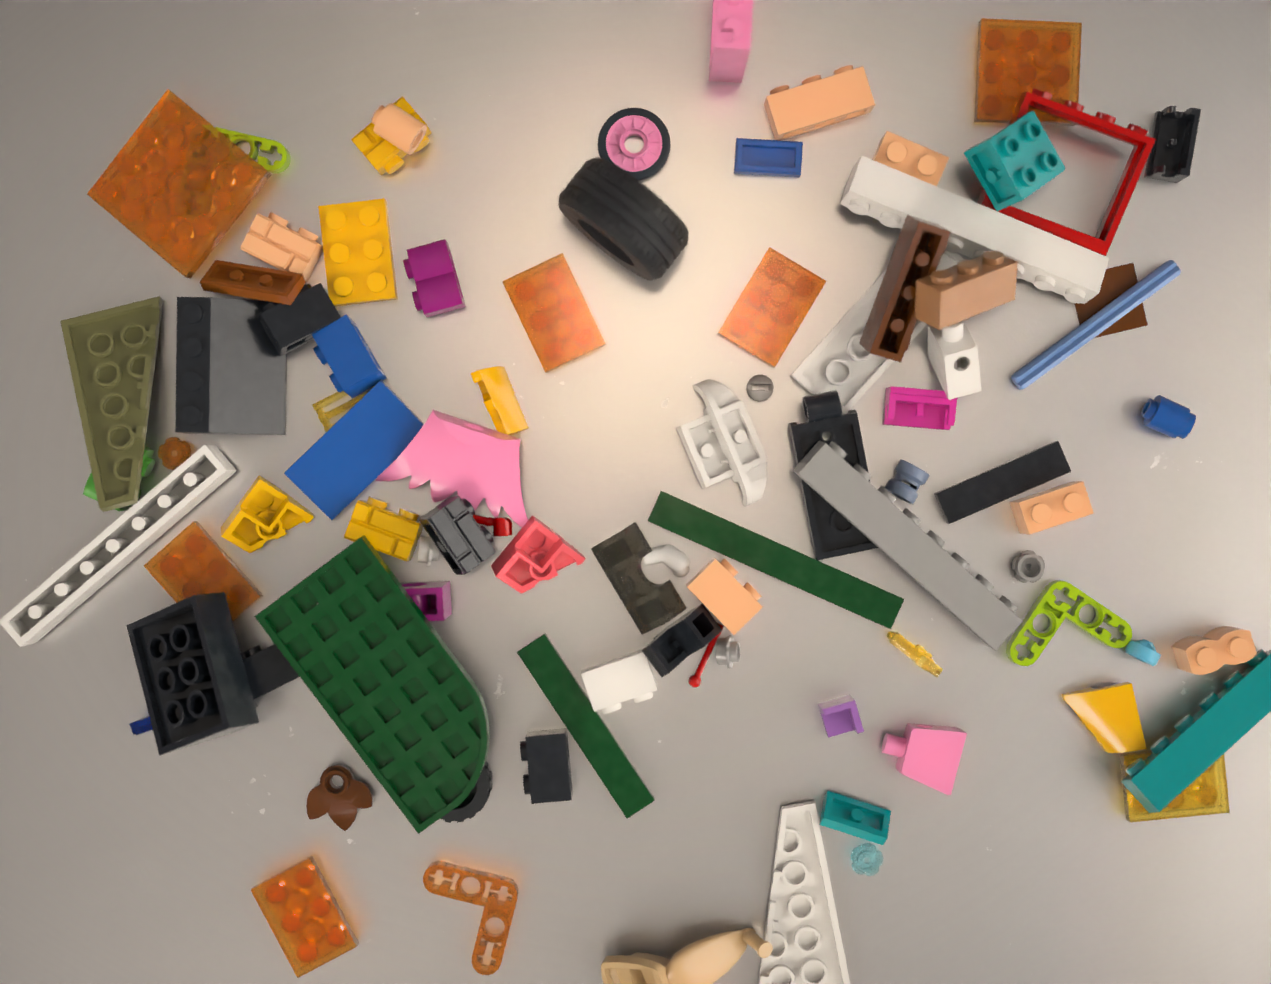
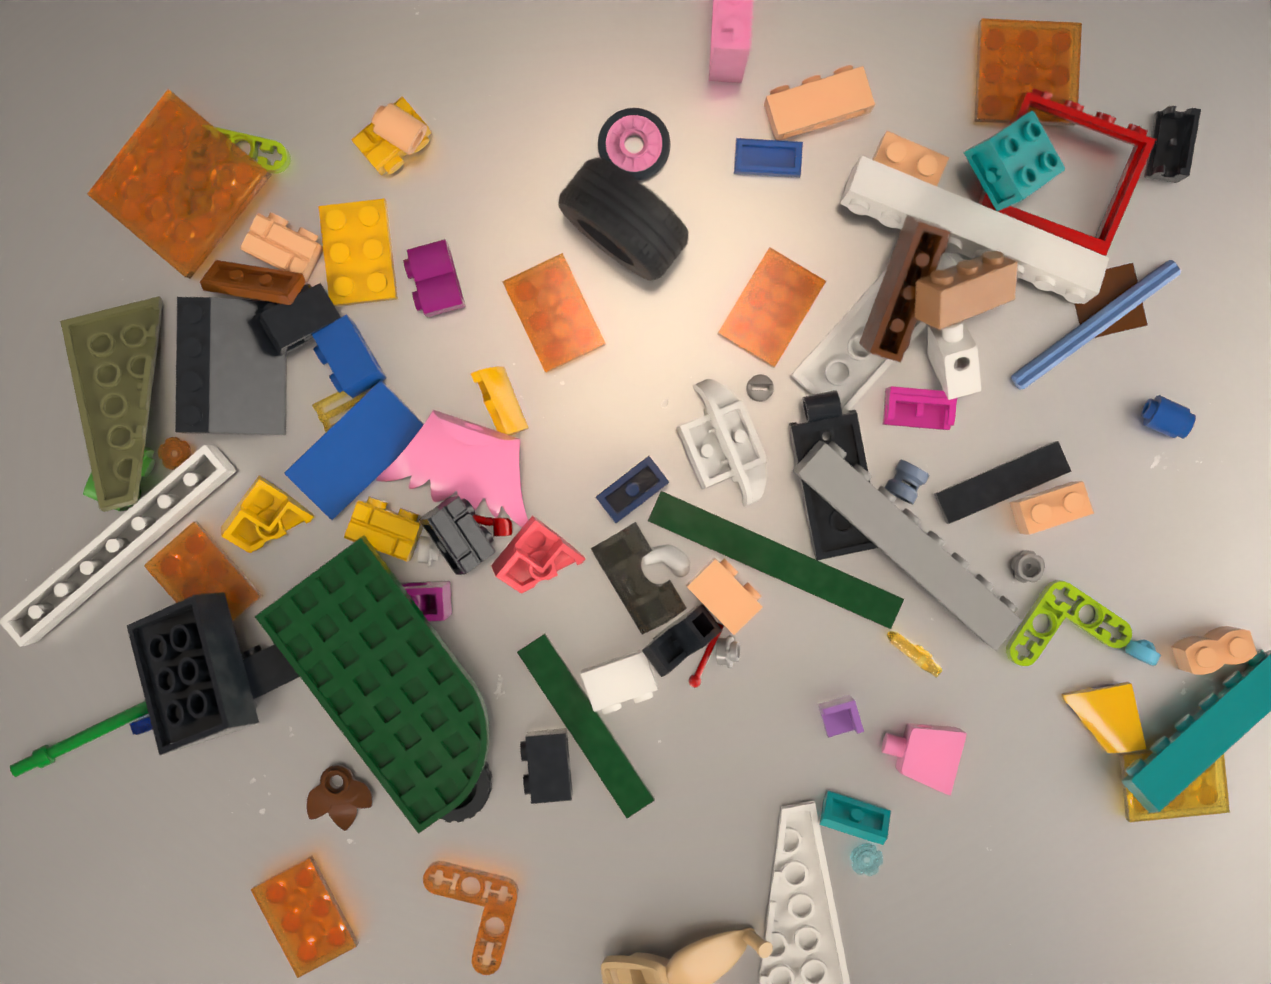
none -> green bar [10,701,149,777]
none -> dark blue brick [596,456,670,523]

